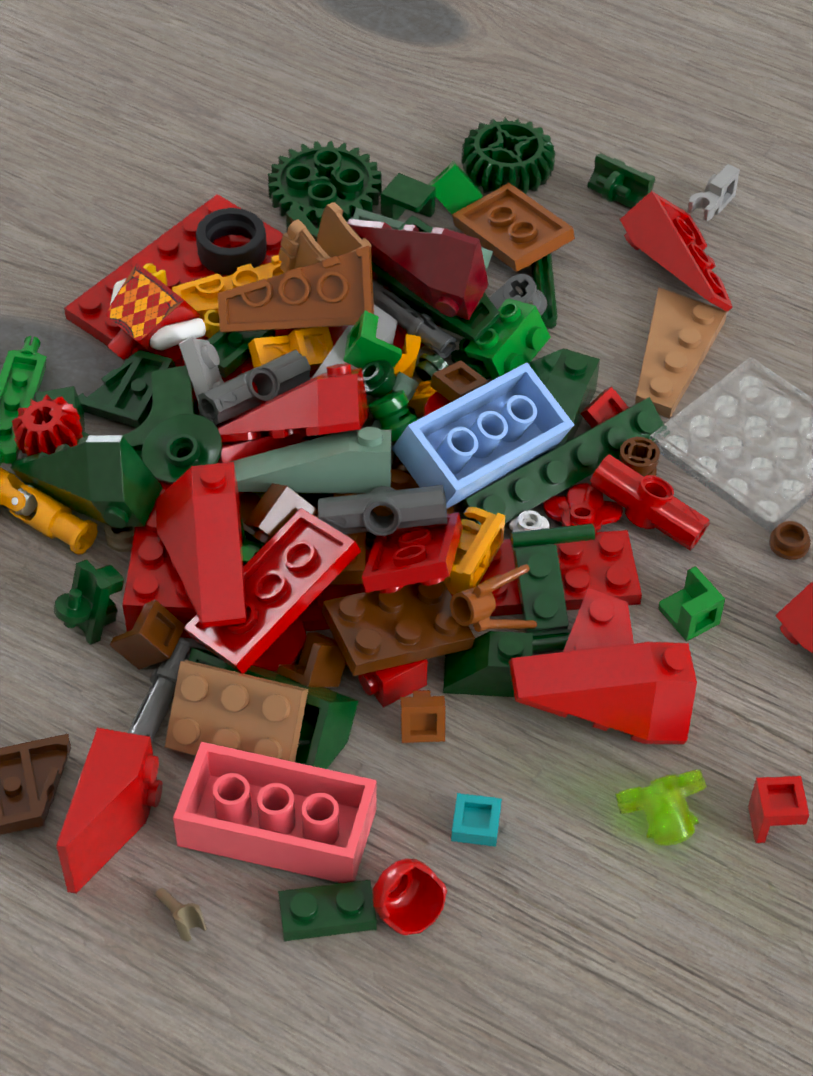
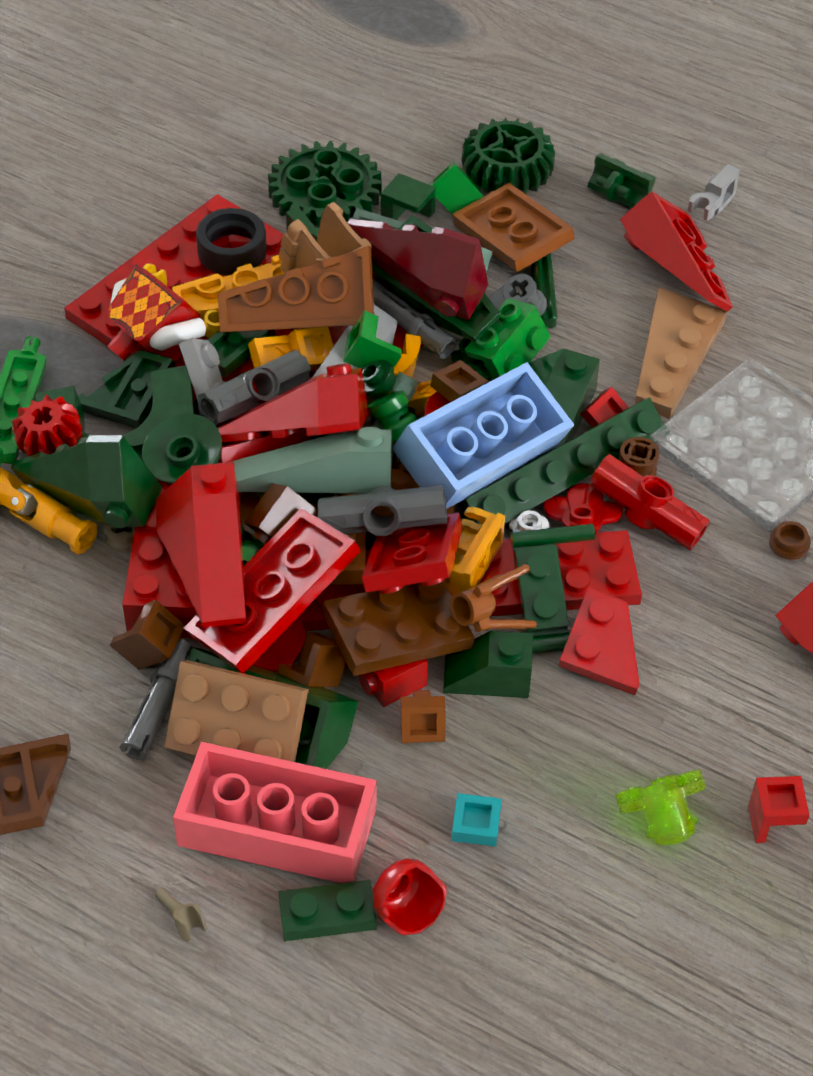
dark green hips [54,559,124,645] -> none
red slope [56,727,163,893] -> none
dark green plate [415,353,449,382] -> none
red wedge [509,642,697,745] -> none
green panel [658,566,725,642] -> none

